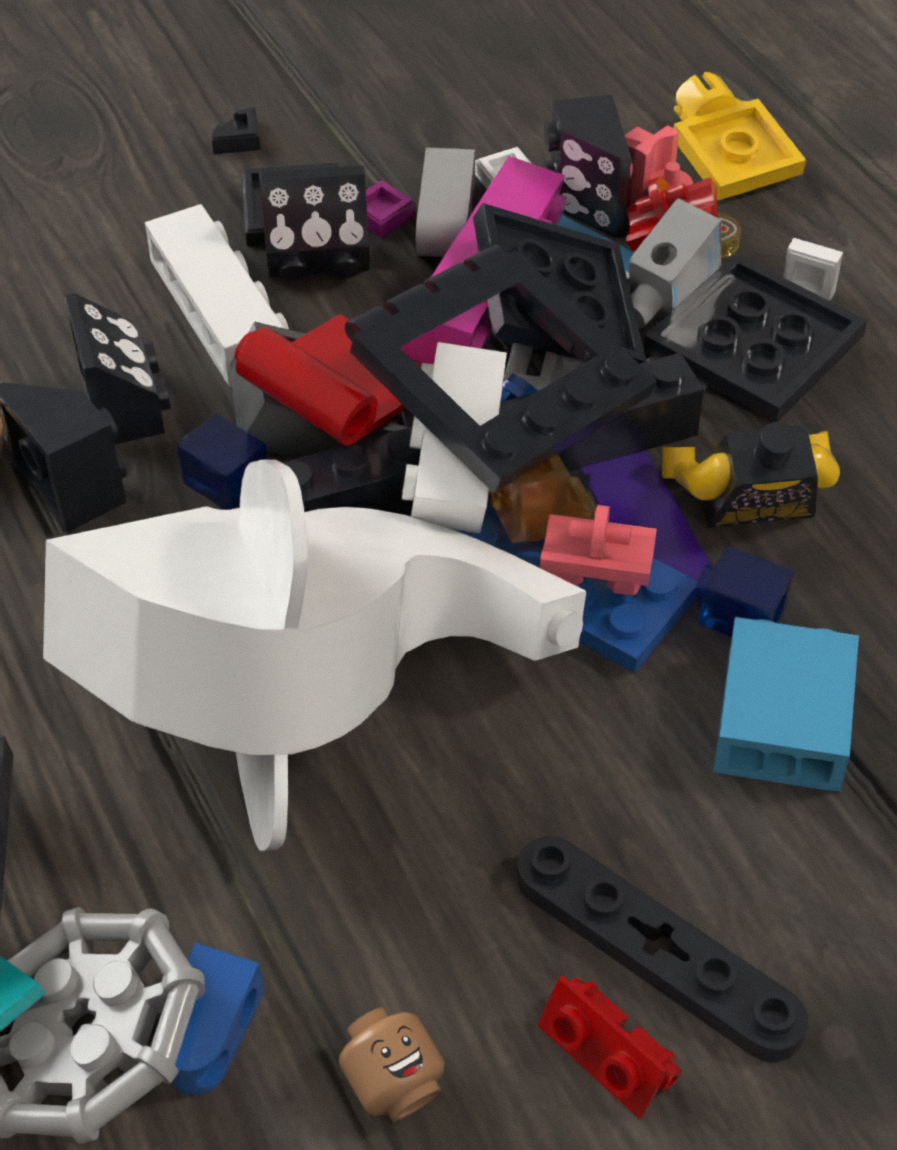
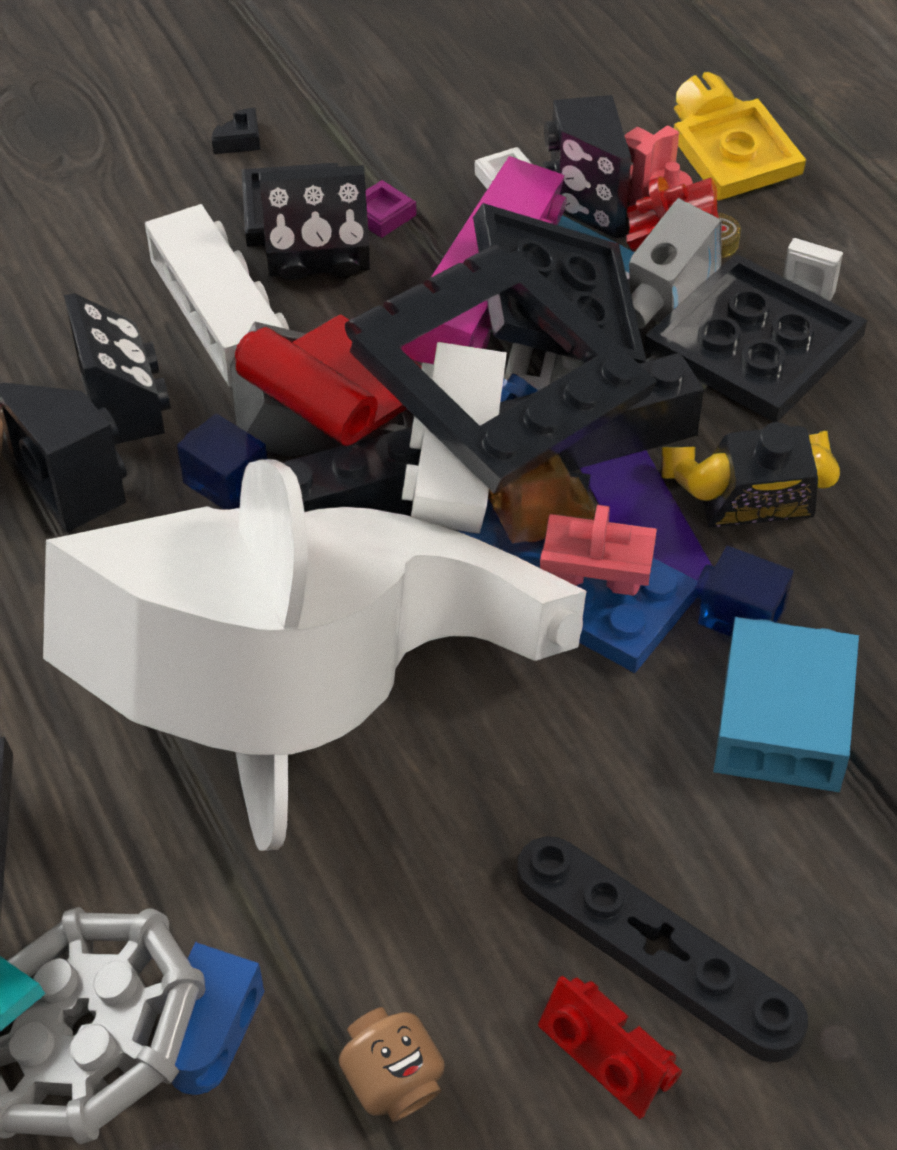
light grey beam [416,147,475,258] -> none

